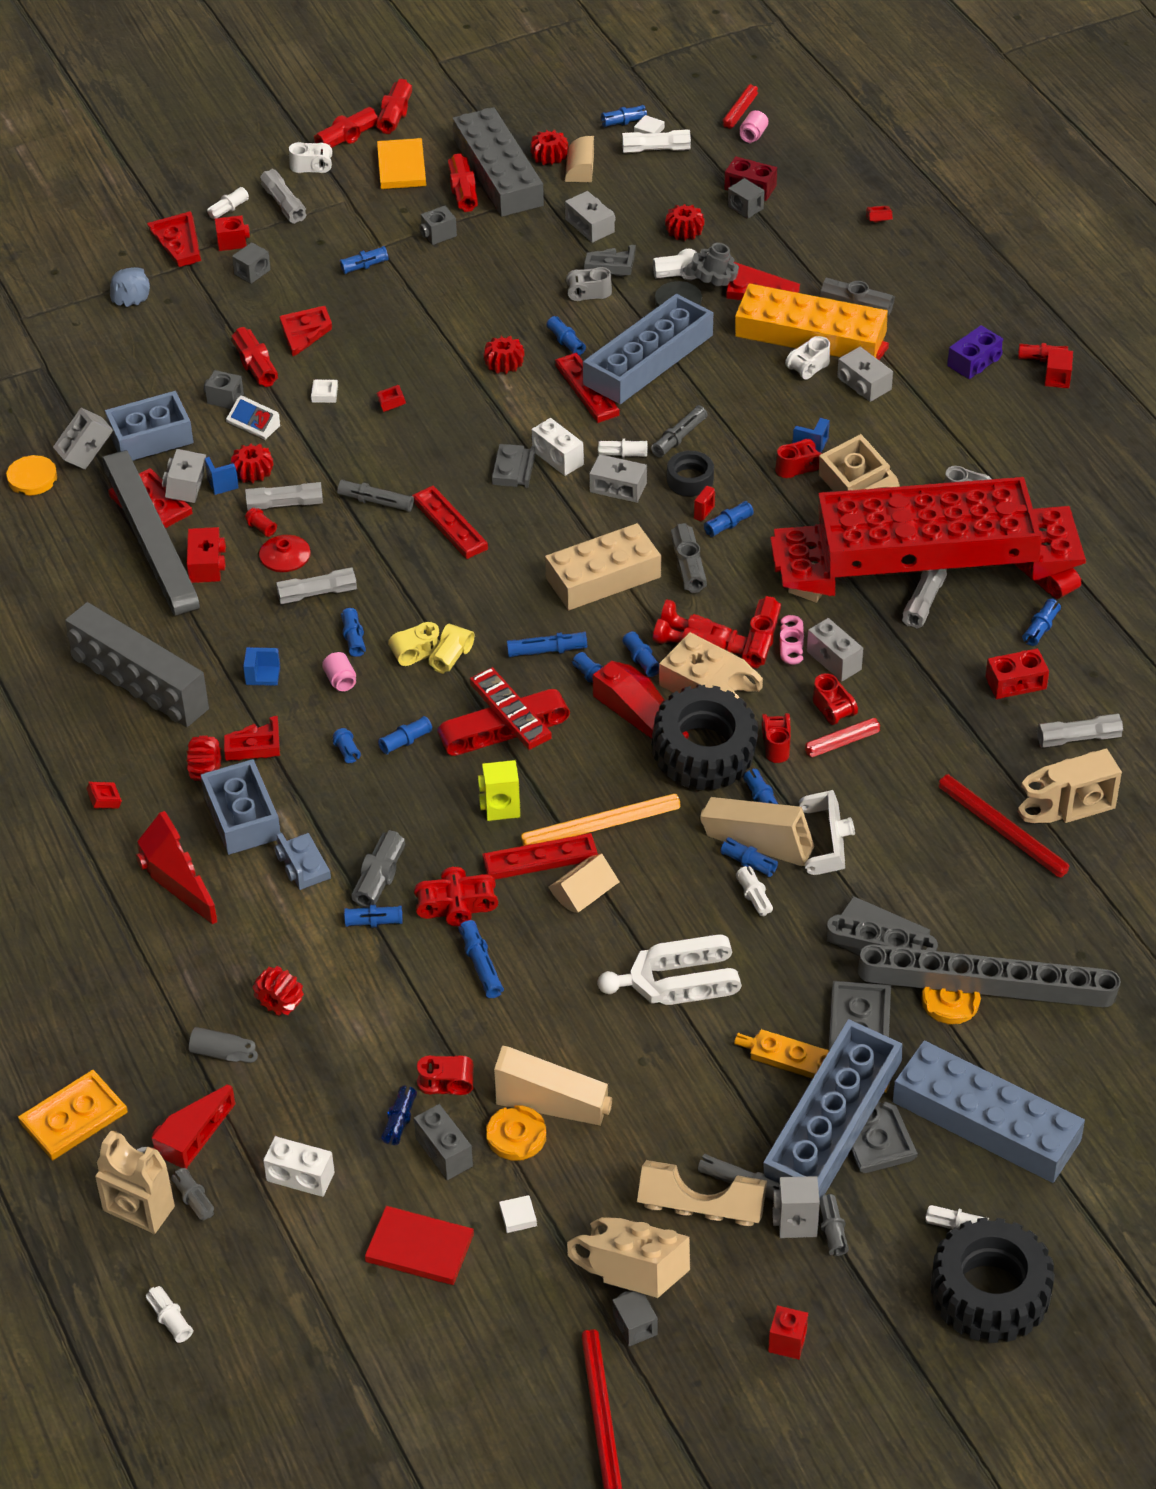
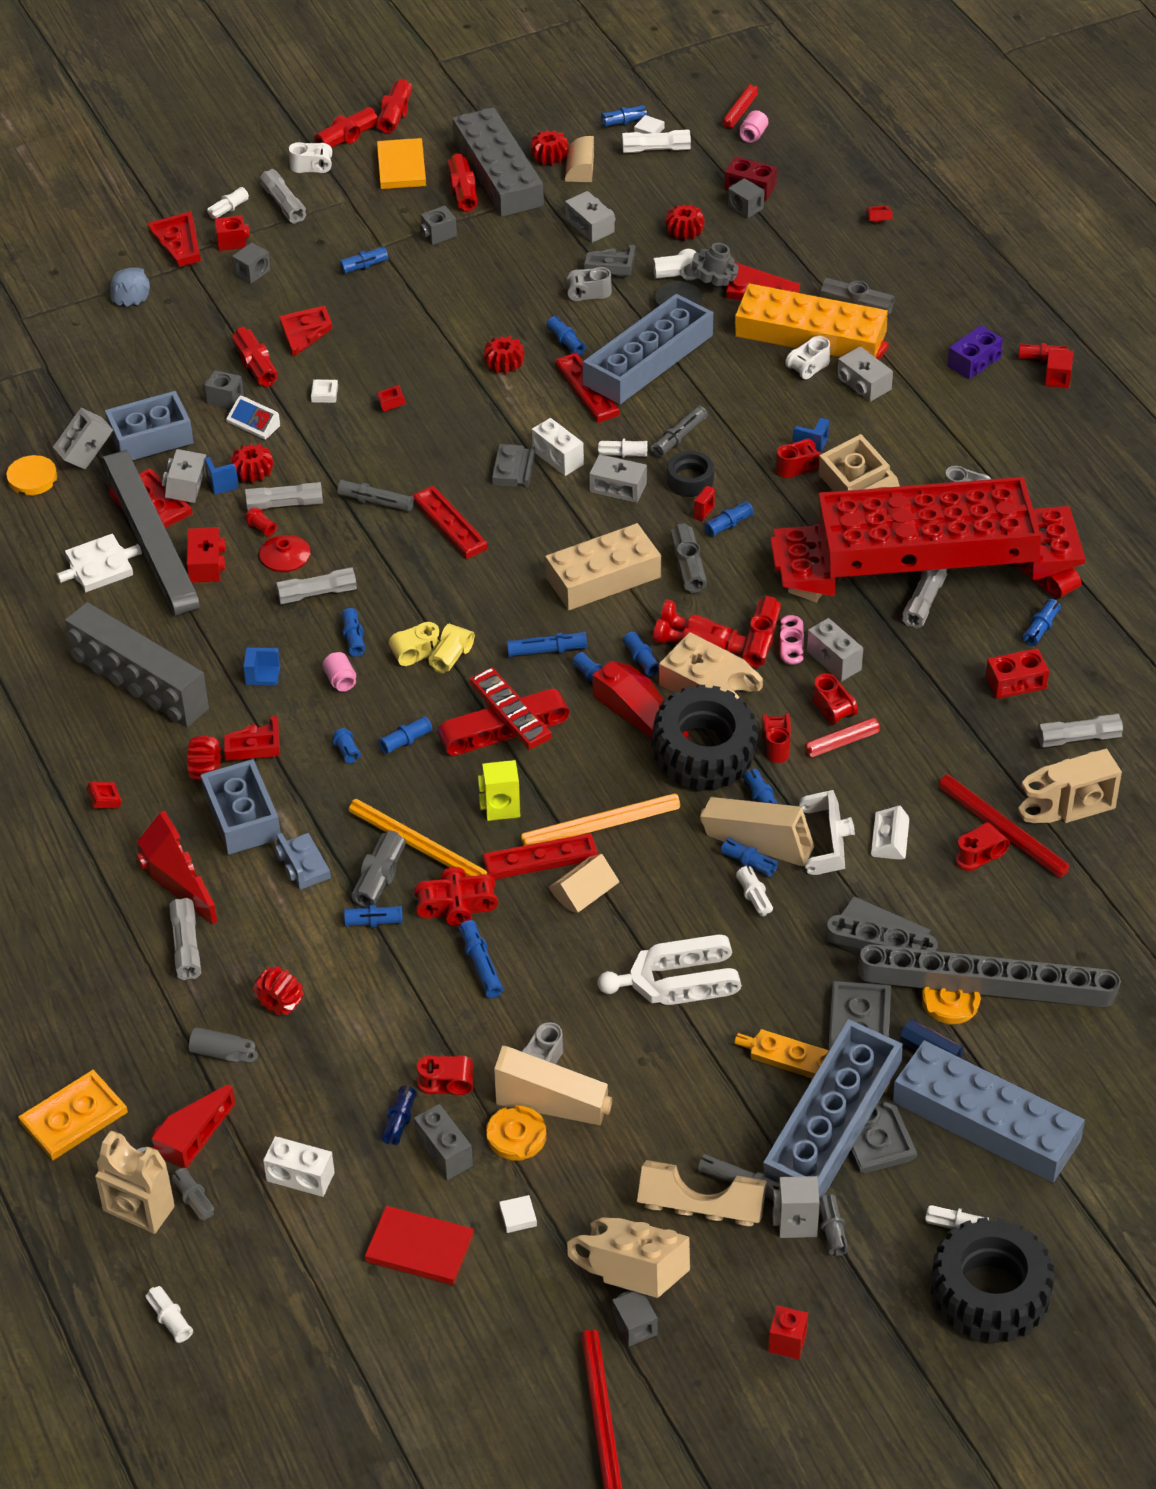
none -> white plate [56,534,142,592]
none -> light grey axle [169,898,201,980]
none -> light orange axle [349,799,487,877]
none -> light grey piece [522,1022,564,1064]
none -> white slope [871,806,909,859]
none -> dark blue axle [899,1019,964,1058]
none -> red piece [956,823,1010,871]

